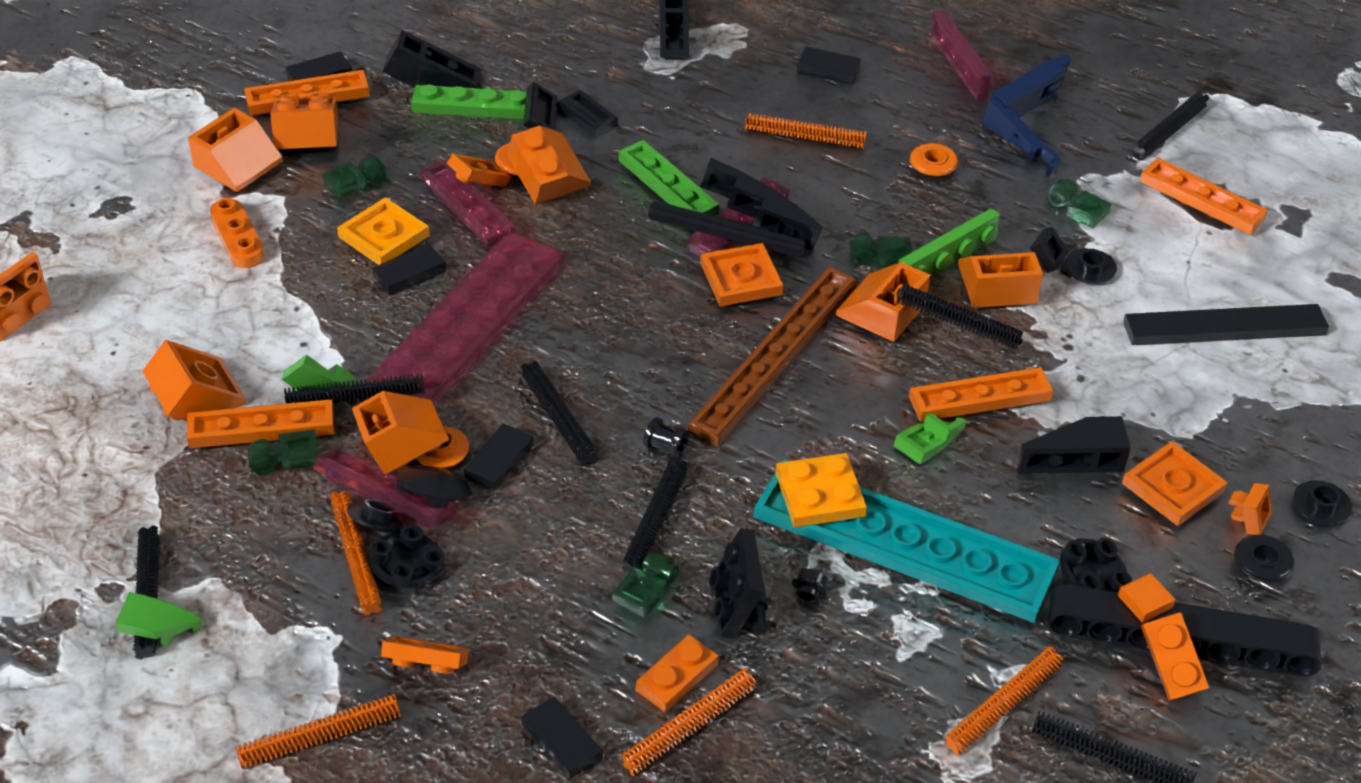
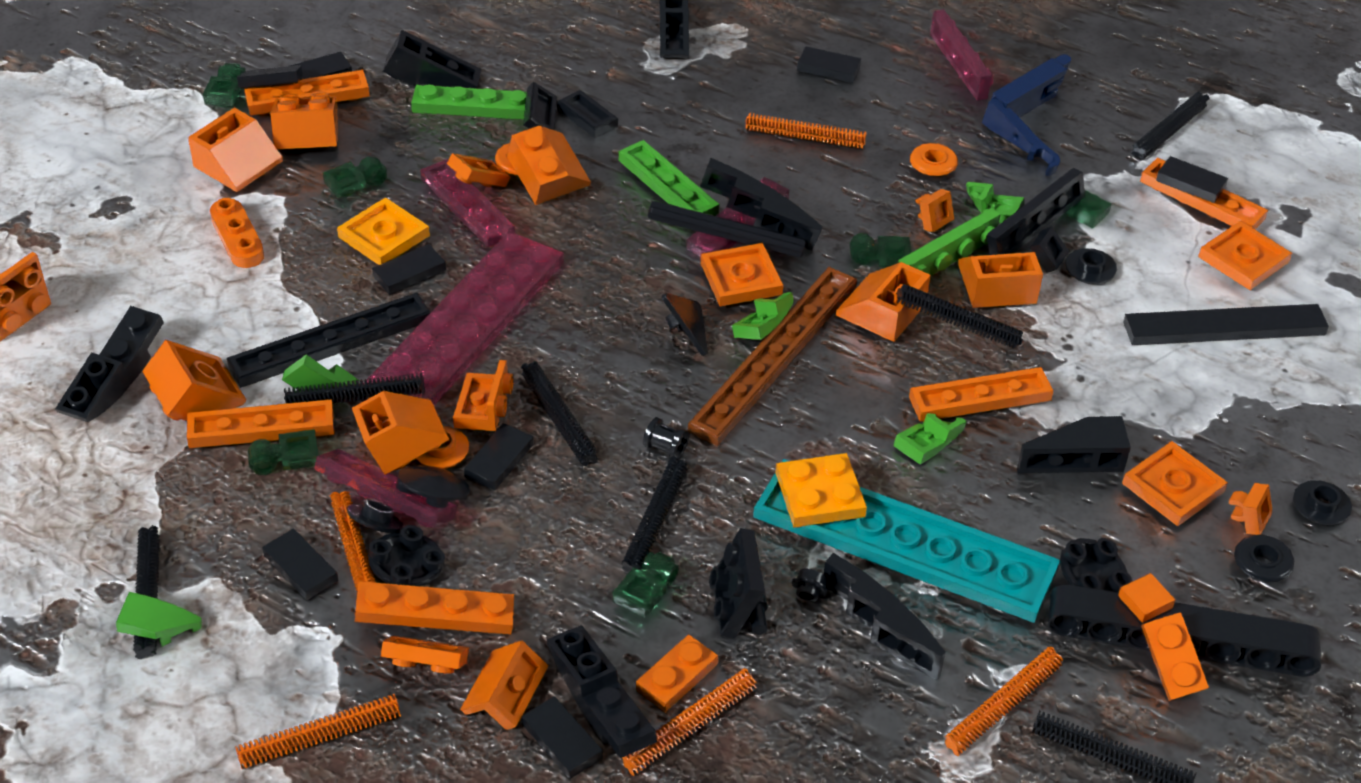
none -> black slope [55,306,164,422]
none -> clear green plate [202,63,246,107]
none -> black tile [226,292,432,388]
none -> black tile [237,65,303,89]
none -> black tile [262,528,339,600]
none -> orange plate [354,581,514,635]
none -> orange bracket [453,360,514,431]
none -> orange panel [460,640,549,730]
none -> black slope [547,625,657,758]
none -> black piece [661,293,708,356]
none -> bright green slope [732,292,794,340]
none -> black slope [824,553,946,680]
none -> orange tile [915,189,954,232]
none -> bright green slope [966,182,1025,223]
none -> black plate [987,168,1086,255]
none -> black tile [1156,156,1228,203]
none -> orange plate [1198,221,1292,290]

